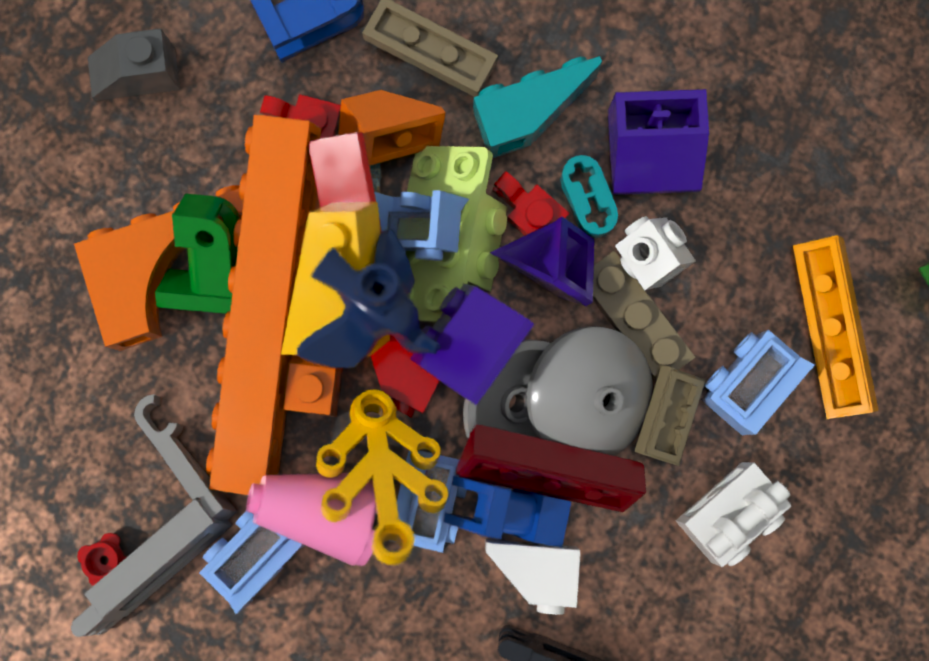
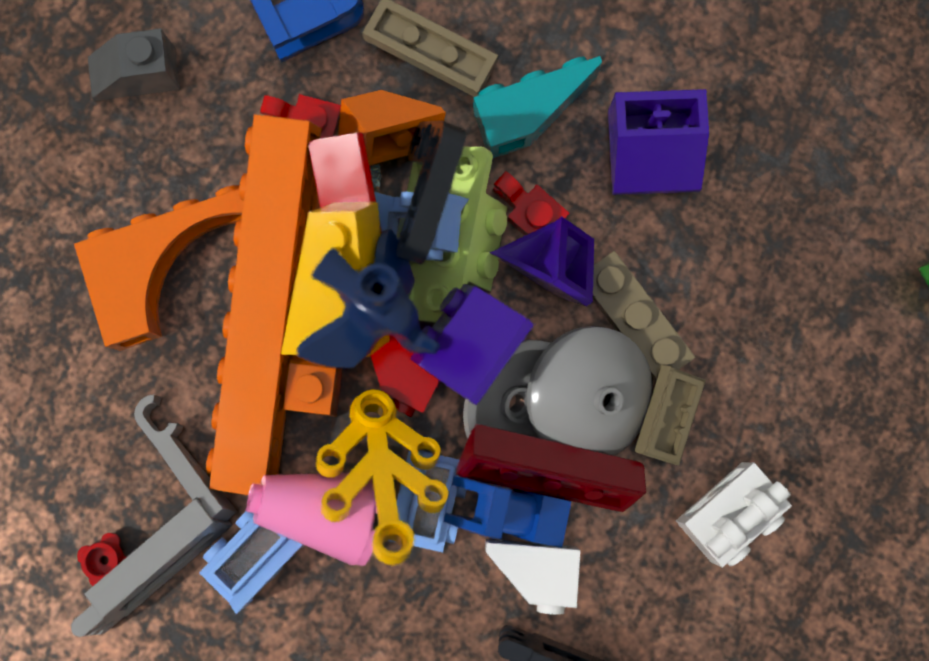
green piece [155,193,239,314] -> none
teal beam [560,155,618,239] -> none
white brick [615,216,696,290] -> none
light blue window [701,330,815,435] -> none
light orange slope [793,235,878,419] -> none
none -> black beam [396,121,466,264]

